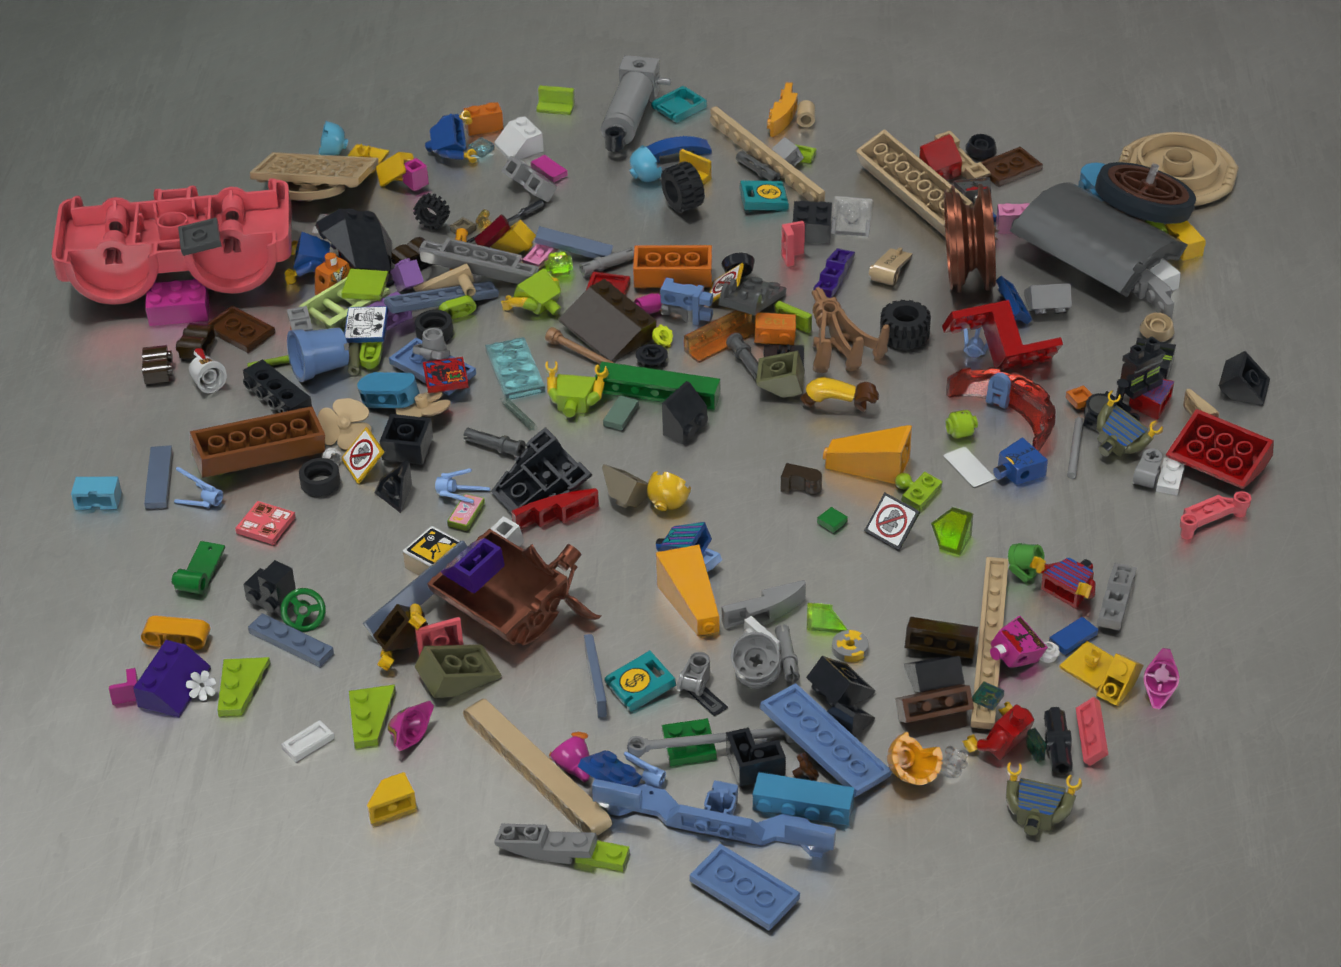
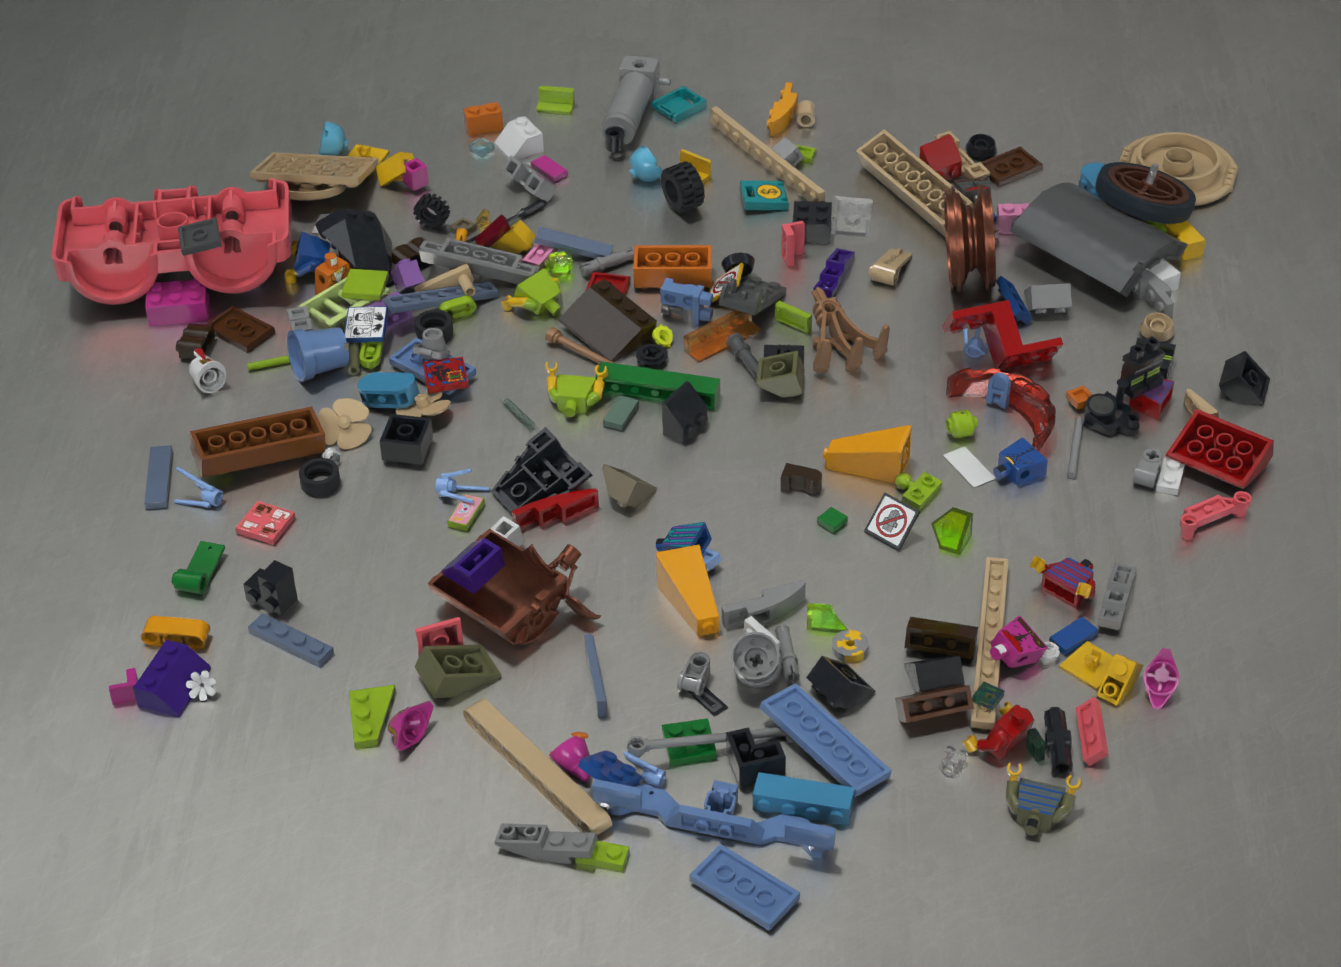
medium azure brick [71,476,122,510] -> none
dark brown brick [142,345,173,384] -> none
lime wing [217,657,271,716] -> none
black brick [243,359,312,413] -> none
green piece [280,588,326,632] -> none
white tile [281,720,335,762] -> none
piece [342,427,385,484] -> none
sand blue tile [363,541,468,641] -> none
yellow slope [367,772,417,824] -> none
dark brown torso [373,603,428,671] -> none
black slope [374,460,412,513] -> none
piece [403,526,460,575] -> none
blue torso [425,110,477,163] -> none
dark grey pin [463,428,526,458] -> none
clear light blue plate [485,337,545,401] -> none
teal container [604,650,676,712] -> none
dark pink brick [634,293,662,315] -> none
blue slope [647,136,712,163] -> none
yellow cylinder [647,471,691,511] -> none
dark grey pin [736,151,781,181] -> none
orange brick [754,312,796,345] -> none
reddish brown plant [792,752,819,781] -> none
piece [801,377,879,412] -> none
black slope [827,702,875,737] -> none
black tyre [880,300,931,350] -> none
light orange hair [887,732,943,785] -> none
bright green piece [1008,543,1045,582] -> none
olive torso [1096,390,1163,456] -> none

